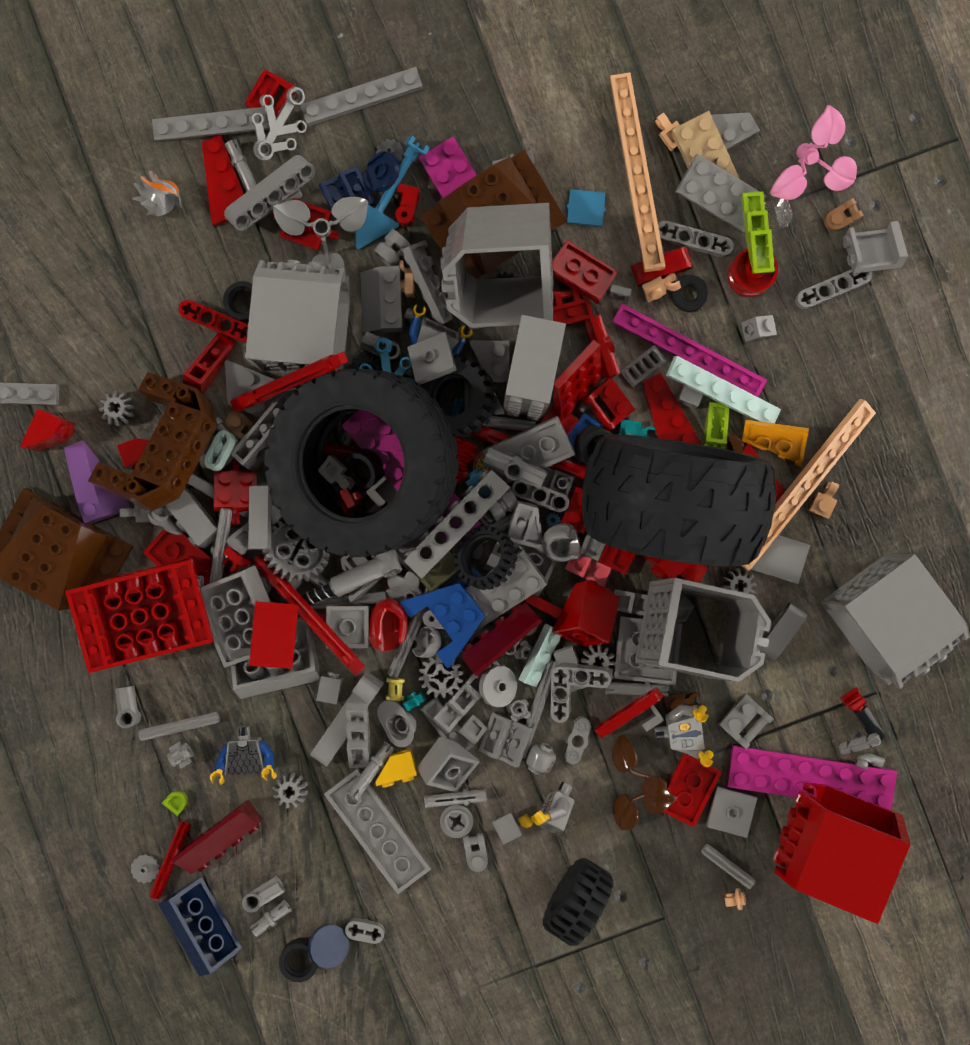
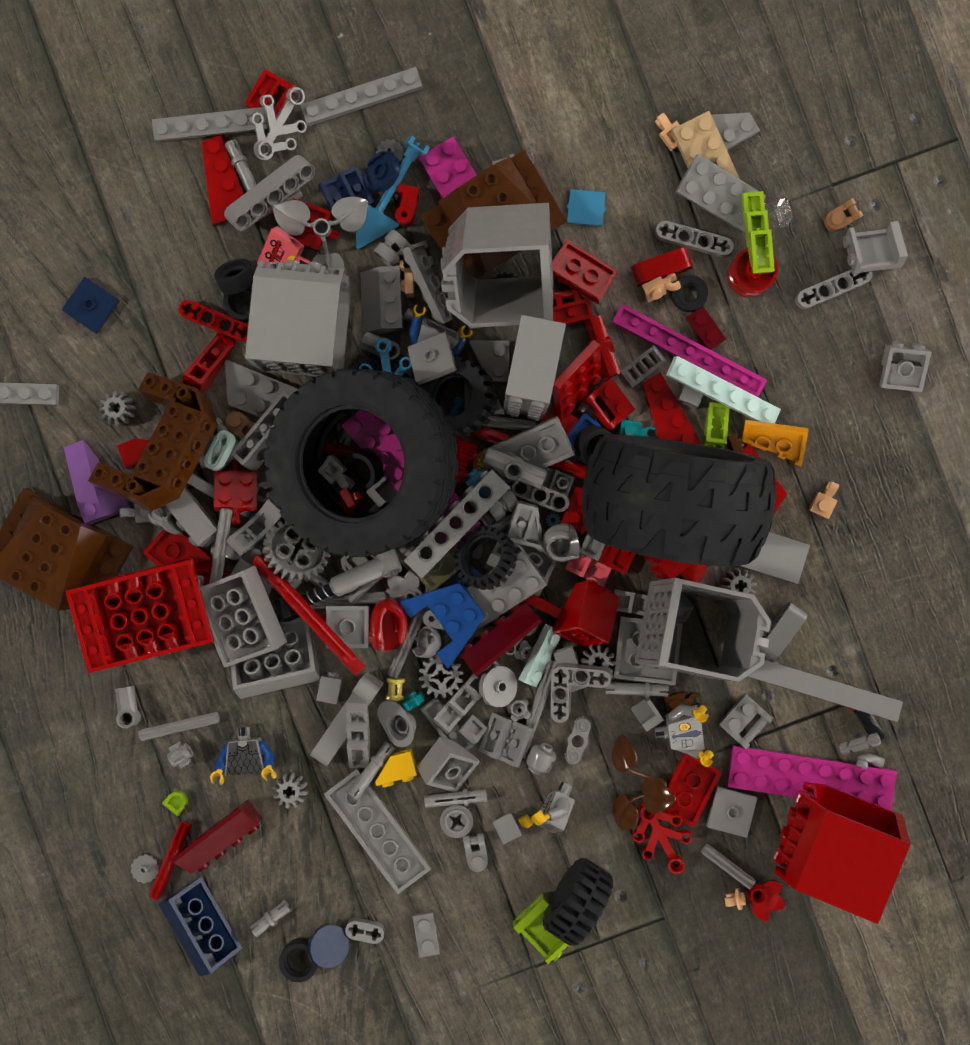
red slope [20,408,75,452] -> none
light grey hair [132,171,182,216] -> none
red tile [222,546,251,573] -> none
red piece [230,352,348,412] -> none
light grey piece [242,876,285,913] -> none
light grey tile [248,485,272,550] -> none
red tile [249,601,298,669] -> none
red beam [594,687,664,738] -> none
light grey tile [608,285,632,301] -> none
light nougat plate [610,72,665,272] -> none
light grey bracket [741,315,777,342] -> none
light nougat plate [741,399,876,571] -> none
bright pink plant [770,105,857,200] -> none
light grey container [820,554,969,689] -> none
none -> dark blue plate [62,277,120,334]
none -> black tyre [214,258,255,294]
none -> coral torso [257,226,310,266]
none -> light grey plate [412,911,440,958]
none -> lime panel [513,893,571,964]
none -> red plant [632,802,692,874]
none -> dark red plate [685,306,726,350]
none -> light grey tile [747,660,903,722]
none -> red plate [747,880,786,922]
none -> light grey plate [879,341,932,392]

